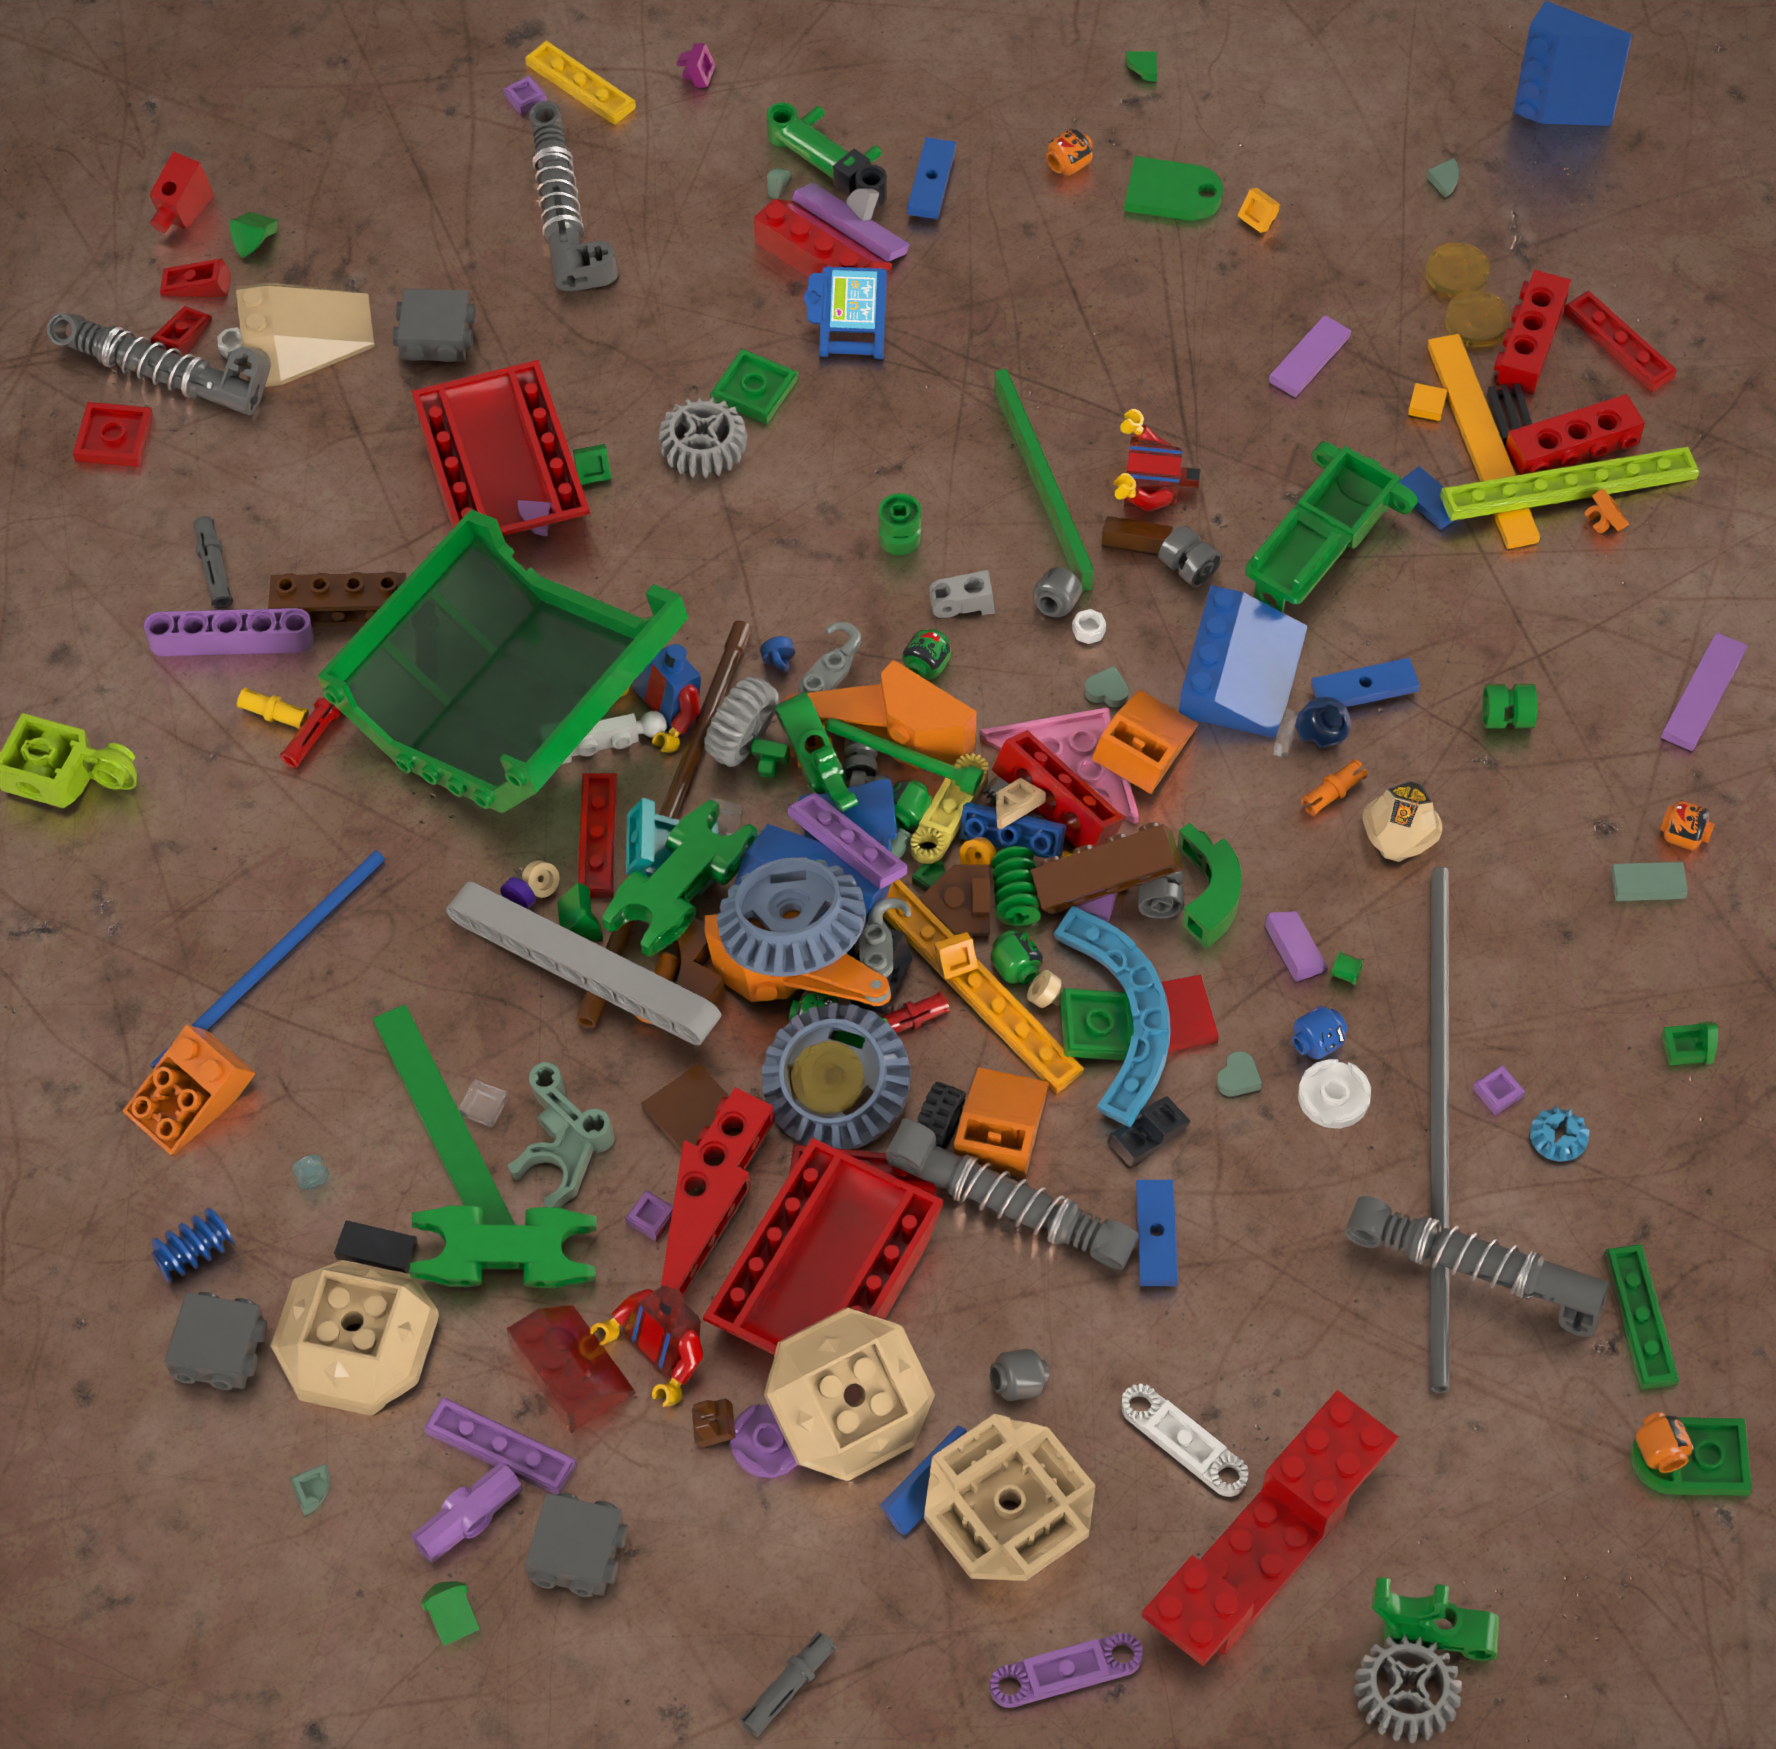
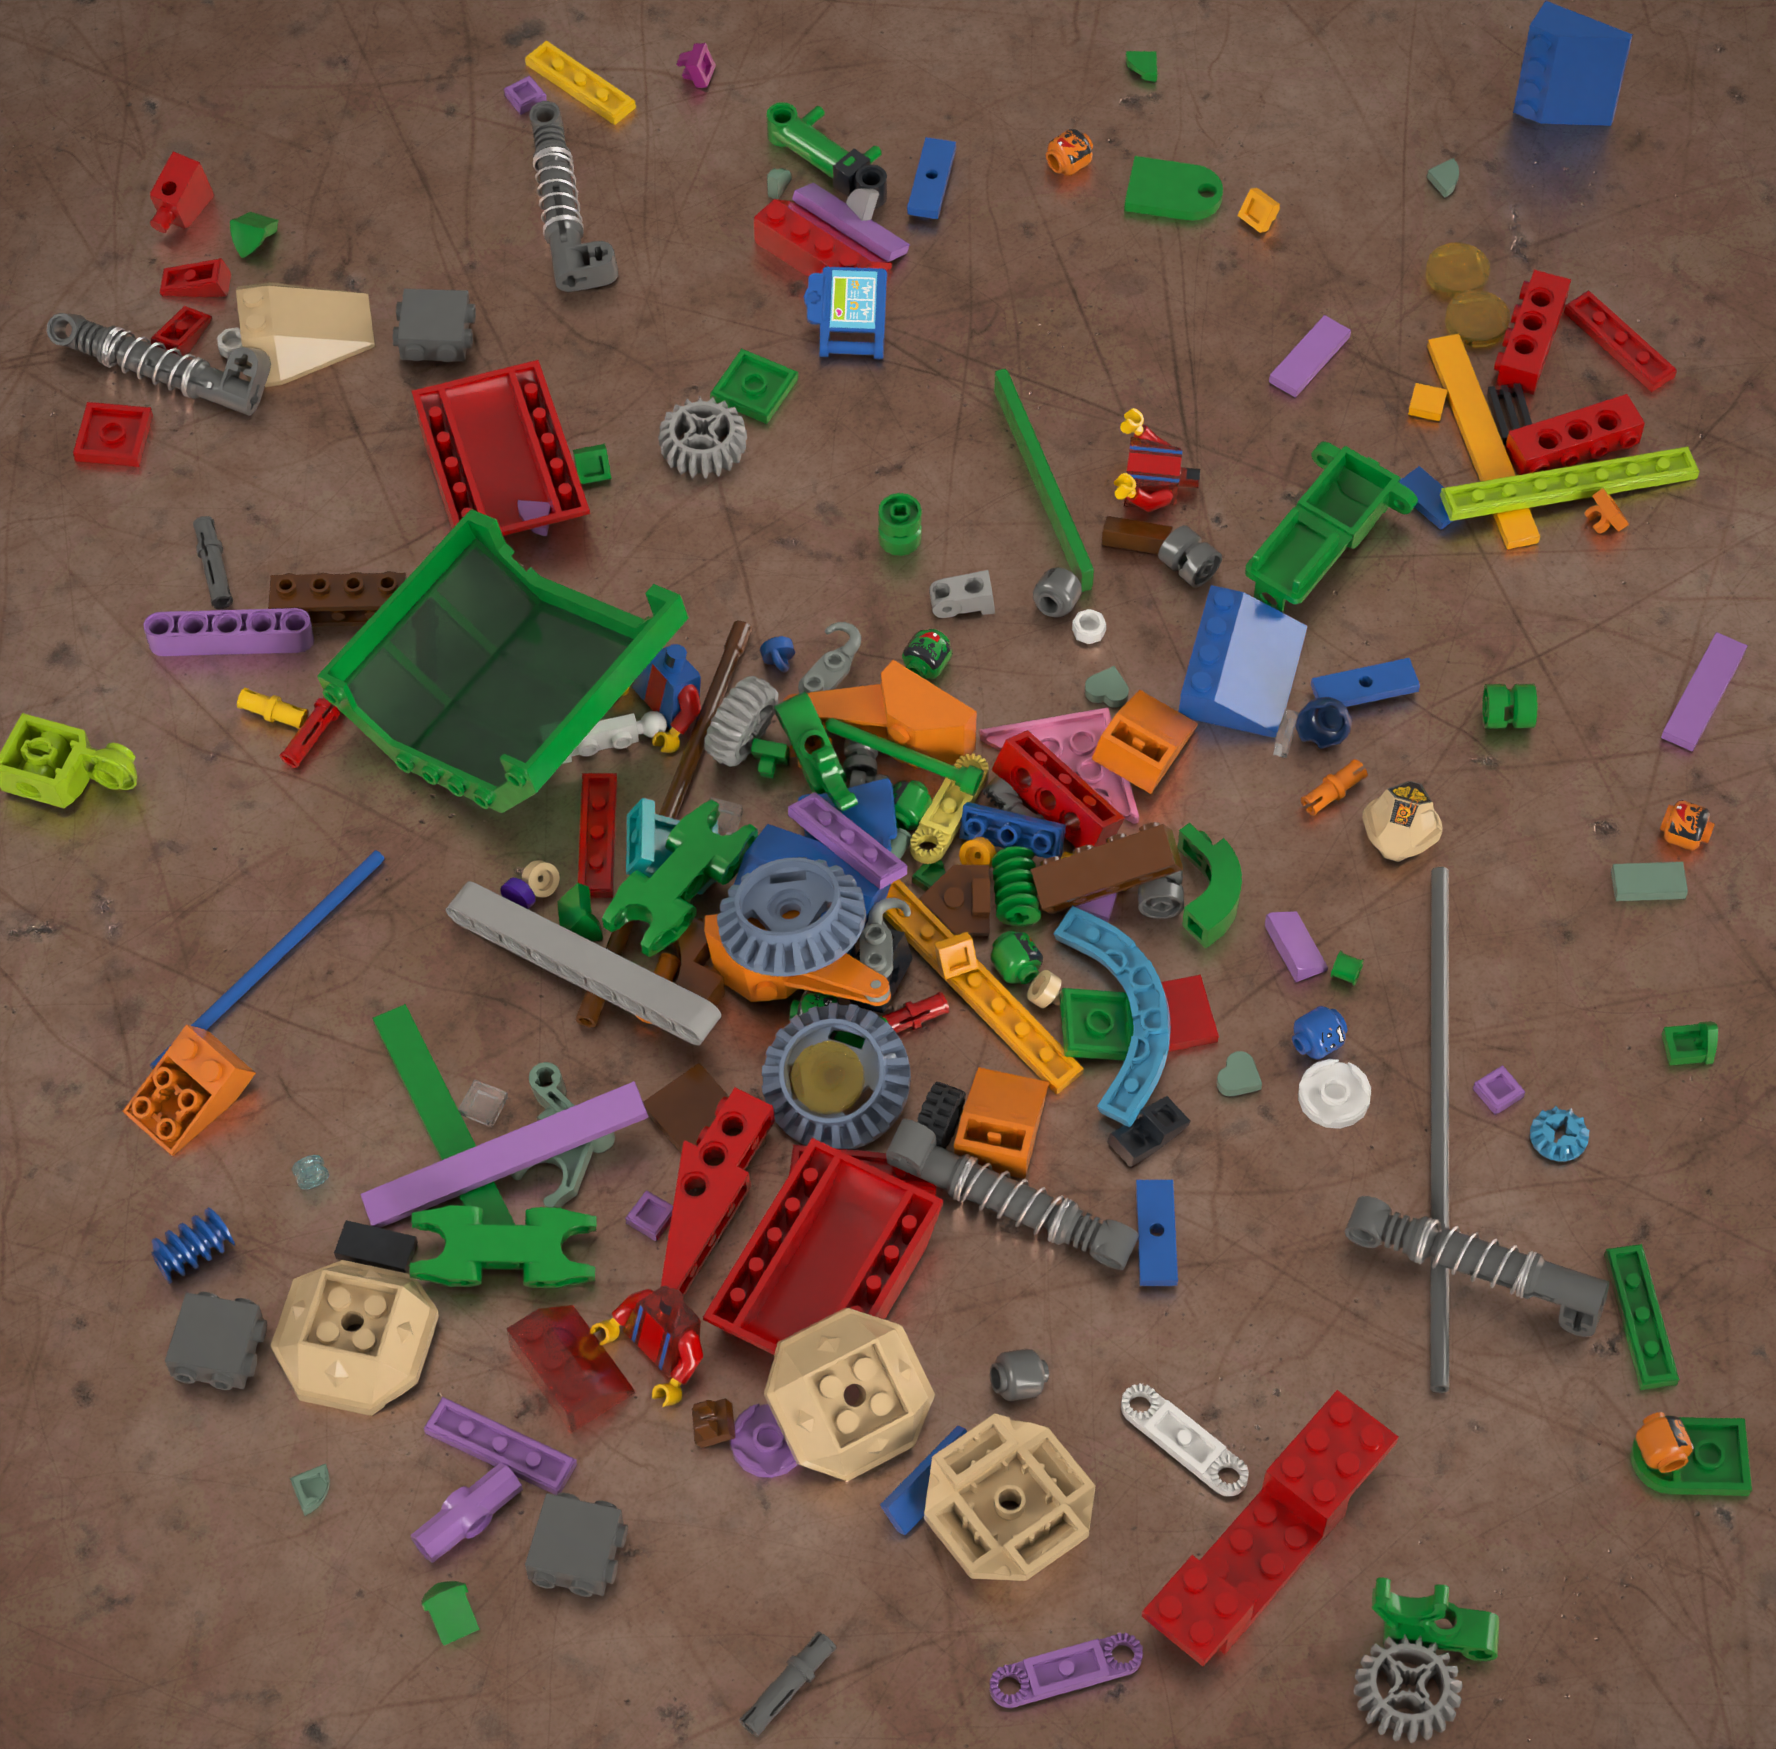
tan tile [996,778,1046,830] -> none
none -> medium lavender tile [360,1081,649,1228]

